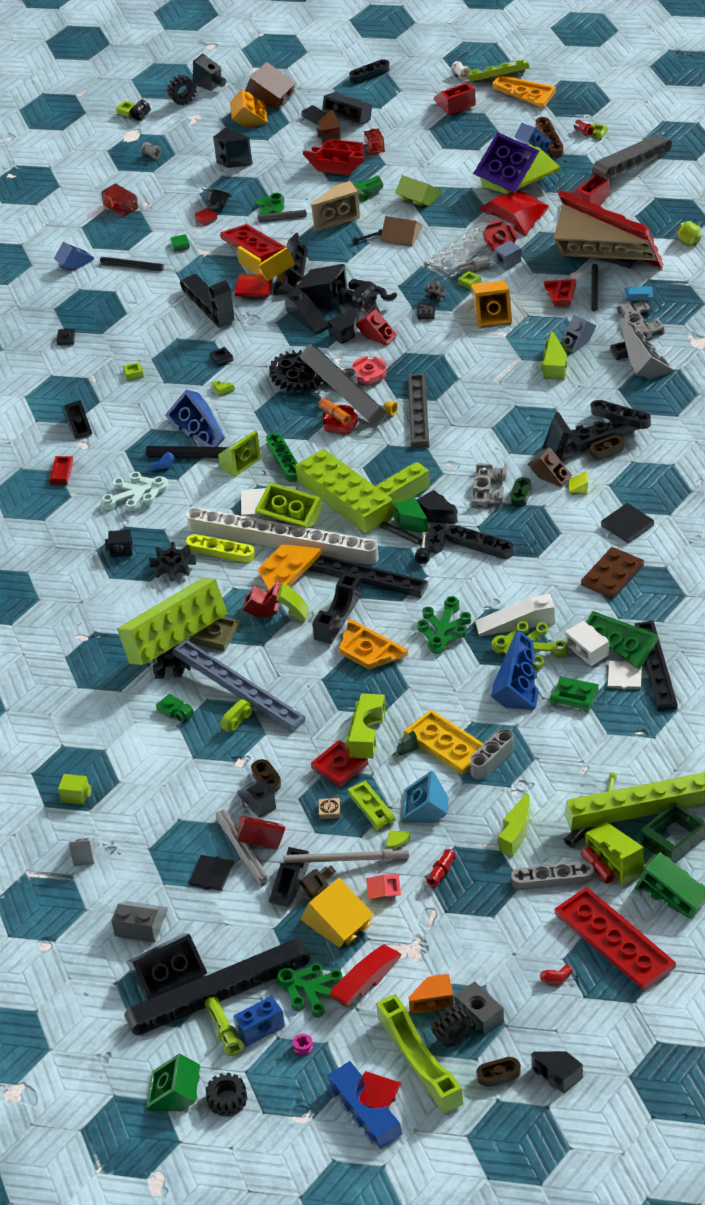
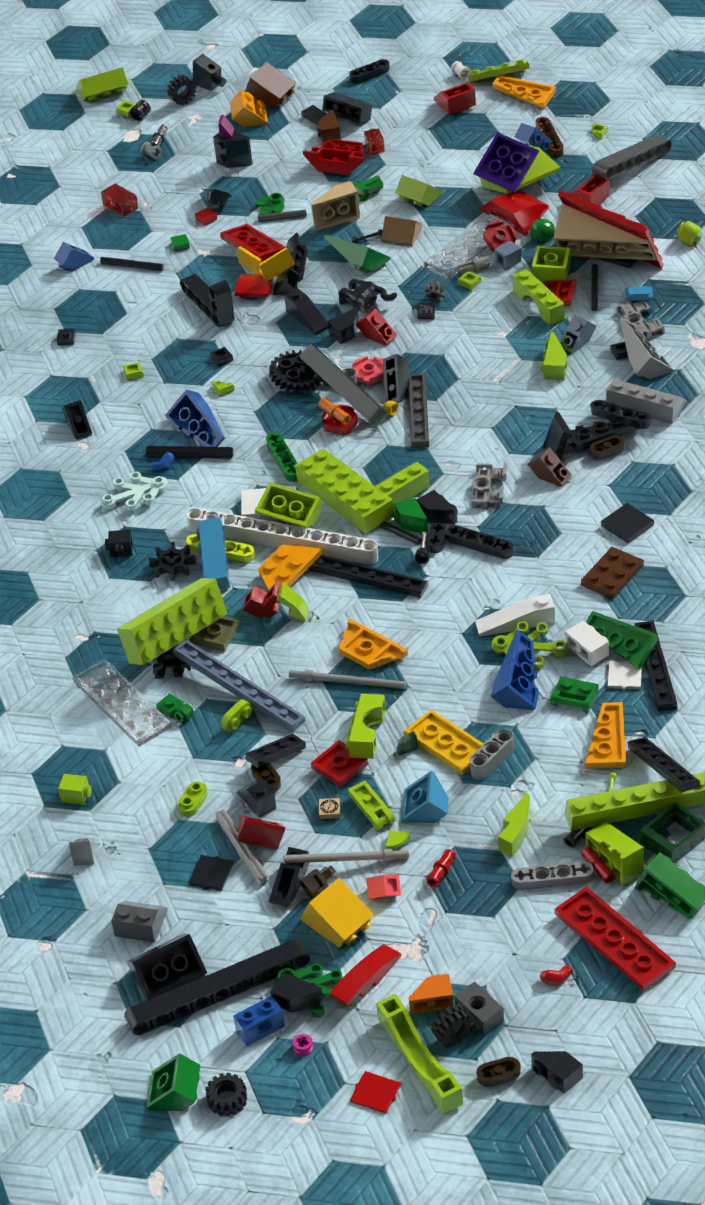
red tile [49,456,74,485] -> none
lime pin [205,997,244,1056] -> none
lime slope [218,430,261,477] -> none
black slope [295,264,347,311] -> none
black arch [312,572,363,644] -> none
blue arch [328,1061,403,1149] -> none
green plant [417,596,471,654] -> none
light orange slope [471,280,512,327] -> none
dark green beam [510,477,531,507] -> none
neon yellow slope [569,471,588,494] -> none
red pin [574,120,594,136] -> none
none -> clear plate [73,658,172,747]
none -> lime slope [76,67,129,101]
none -> dark grey axle [150,124,168,147]
none -> lime plate [177,782,208,817]
none -> dark azure brick [196,517,230,589]
none -> magenta slope [218,115,234,137]
none -> black tile [245,734,306,768]
none -> black slope [270,972,323,1012]
none -> light grey bar [289,669,406,689]
none -> green wedge [324,234,391,272]
none -> black slope [383,354,410,403]
none -> lime arch [512,269,565,326]
none -> green hair [530,219,555,242]
none -> lime brick [532,246,571,284]
none -> light orange wing [585,702,626,769]
none -> light grey slope [606,379,687,424]
none -> black tile [627,737,701,793]

